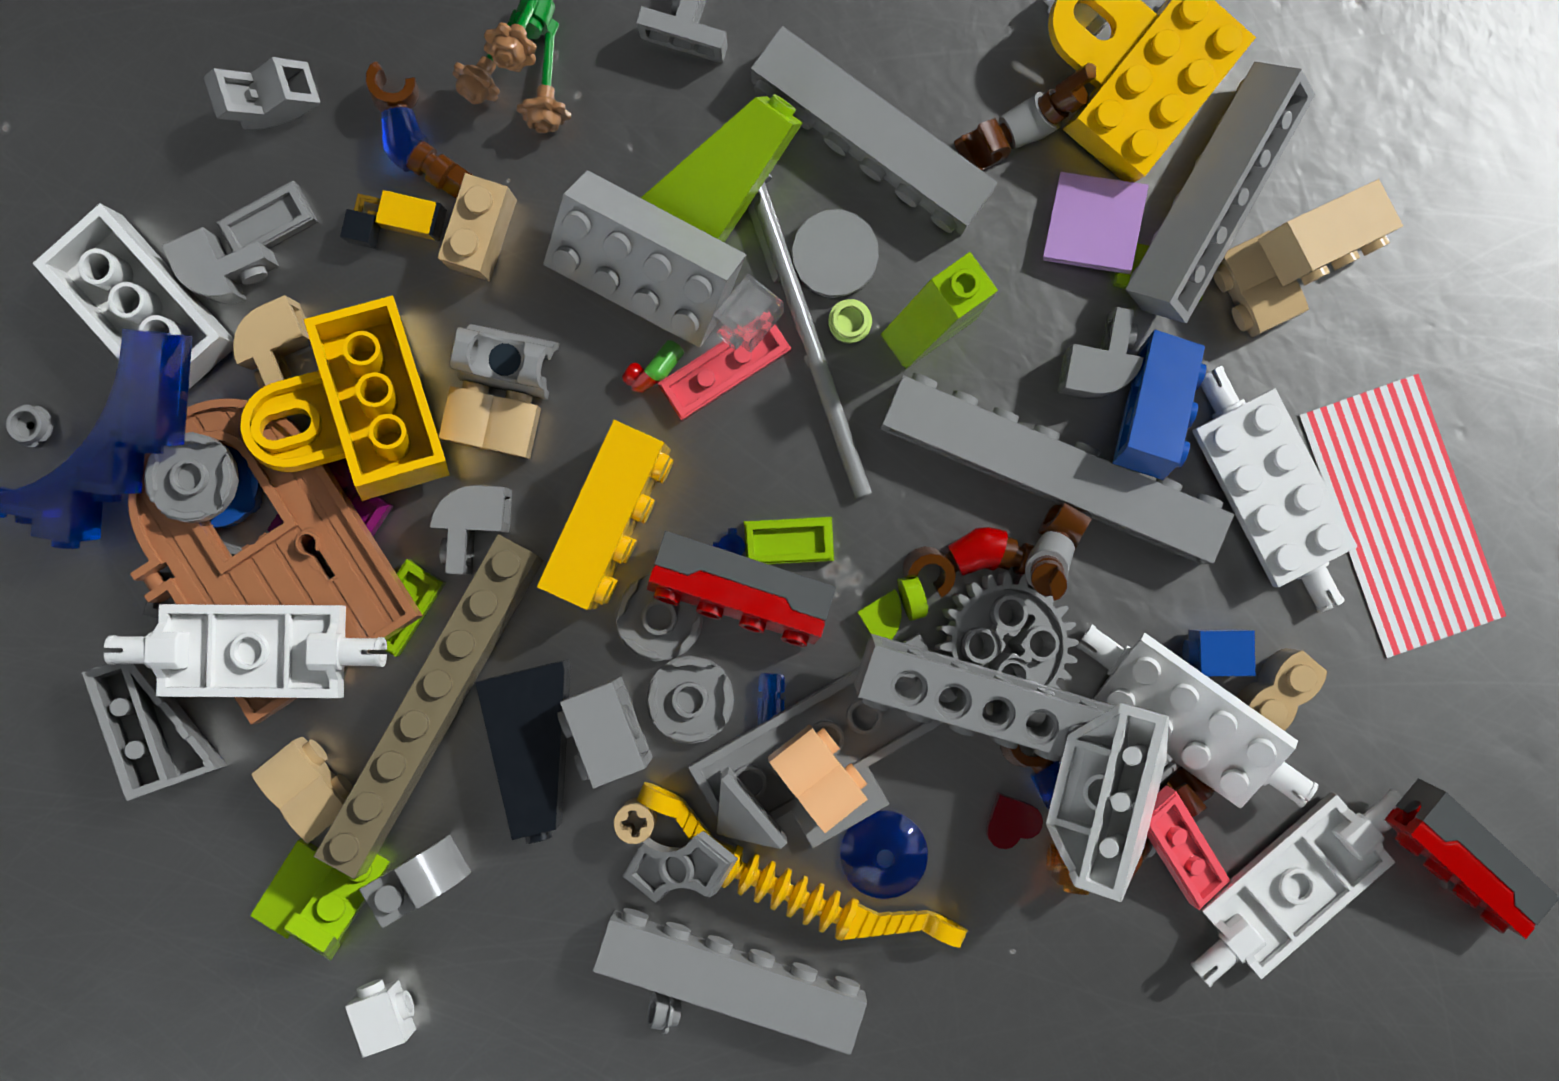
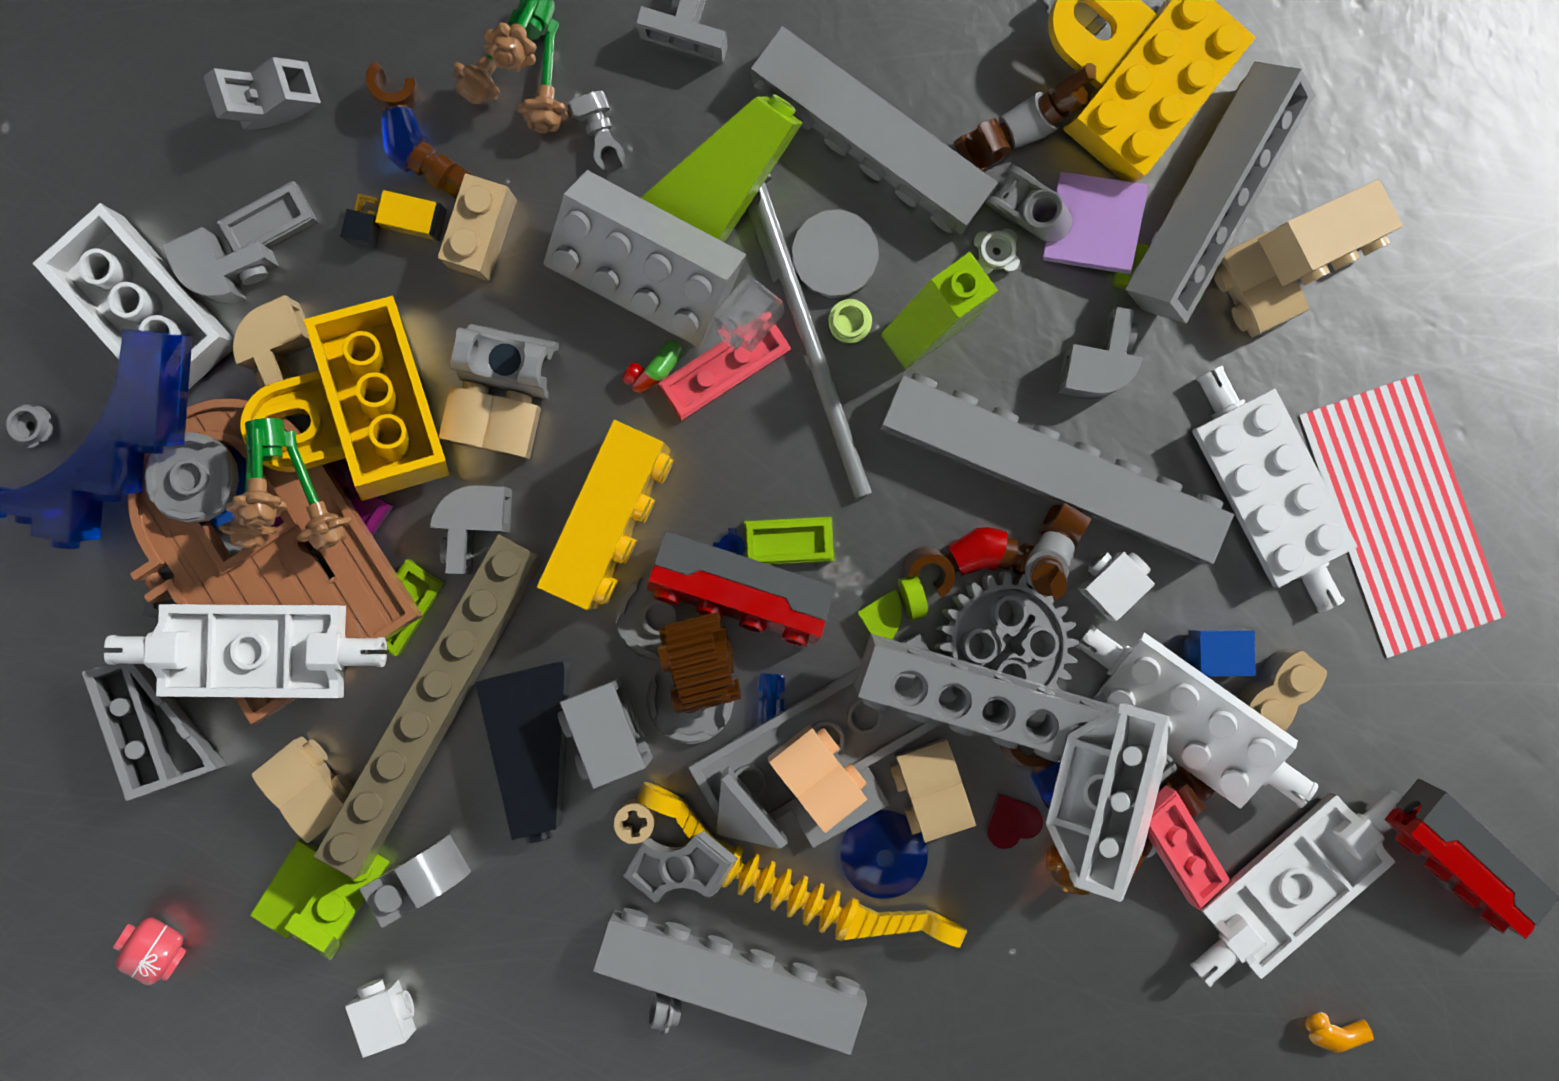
blue brick [1112,329,1207,480] -> none
none -> coral head [112,917,187,986]
none -> medium nougat plant [219,418,352,550]
none -> light grey piece [567,90,625,172]
none -> reddish brown brick [658,612,741,714]
none -> tan brick [890,738,976,843]
none -> white plate [974,228,1020,274]
none -> light grey piece [985,164,1073,242]
none -> white brick [1077,552,1155,621]
none -> light orange arm [1305,1013,1374,1053]

